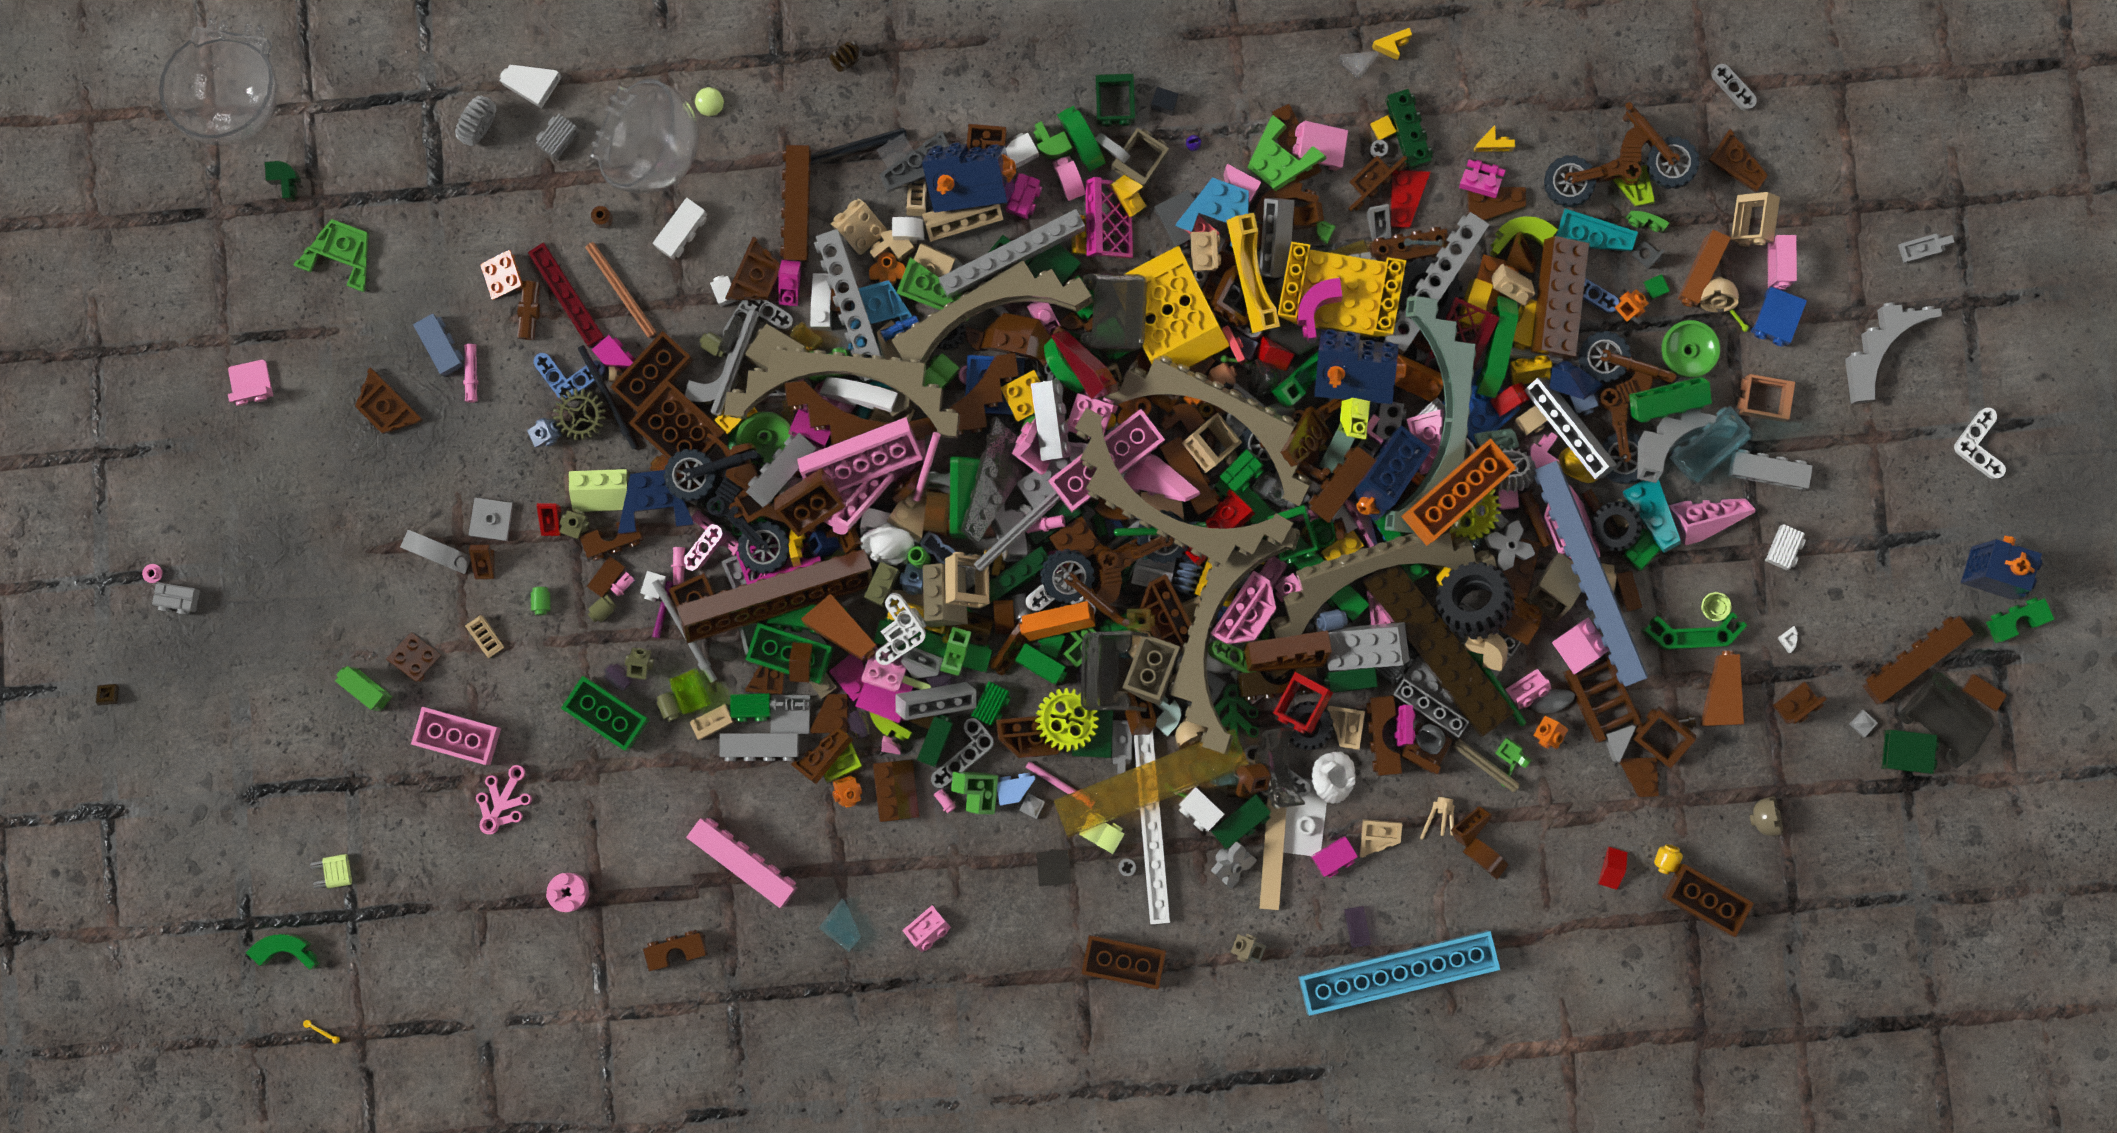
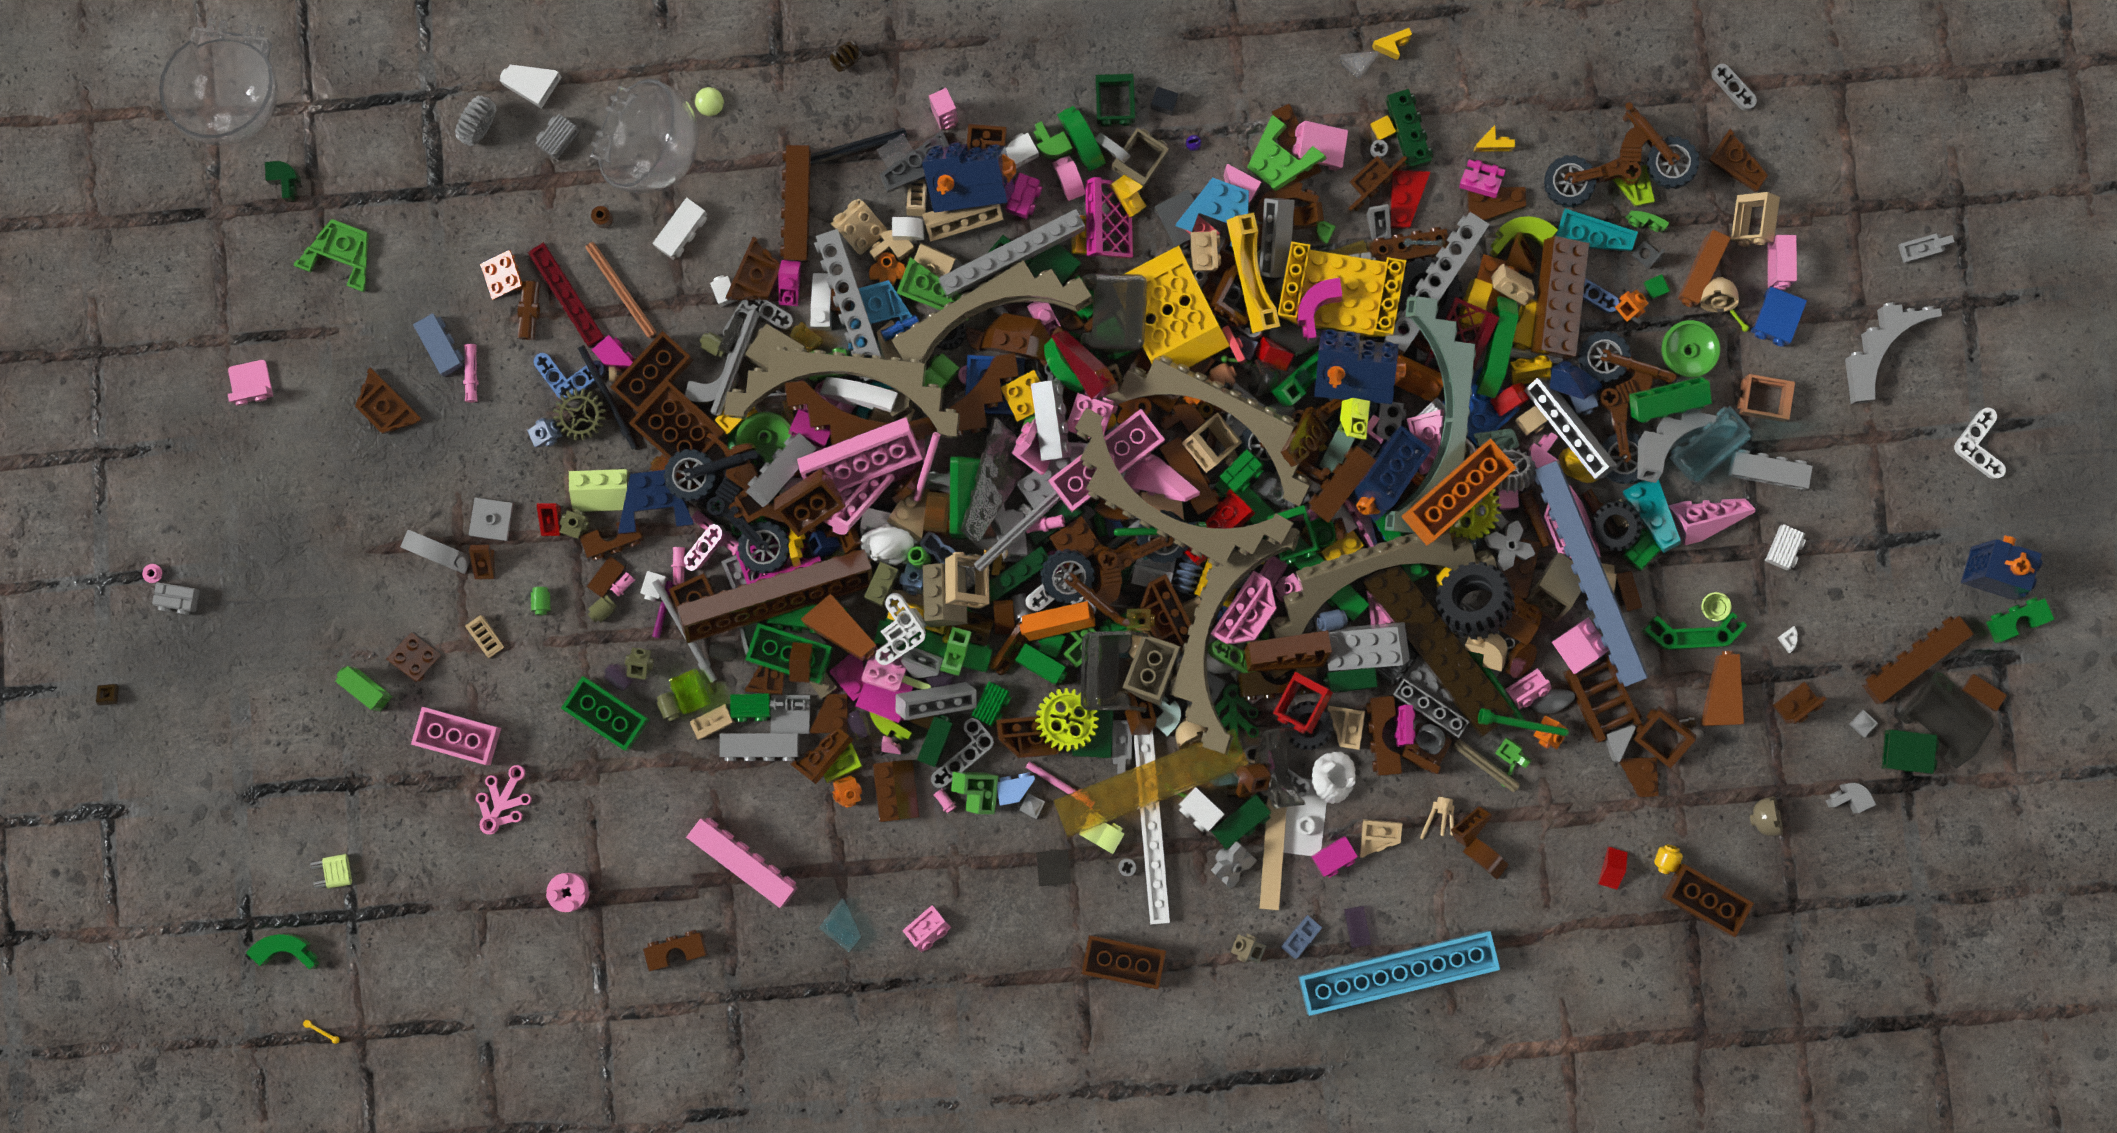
none -> bright pink brick [929,88,958,130]
none -> sand blue slope [1281,915,1322,959]
none -> green piece [1478,708,1569,736]
none -> reddish brown tile [1505,642,1537,678]
none -> light grey brick [1825,783,1876,813]

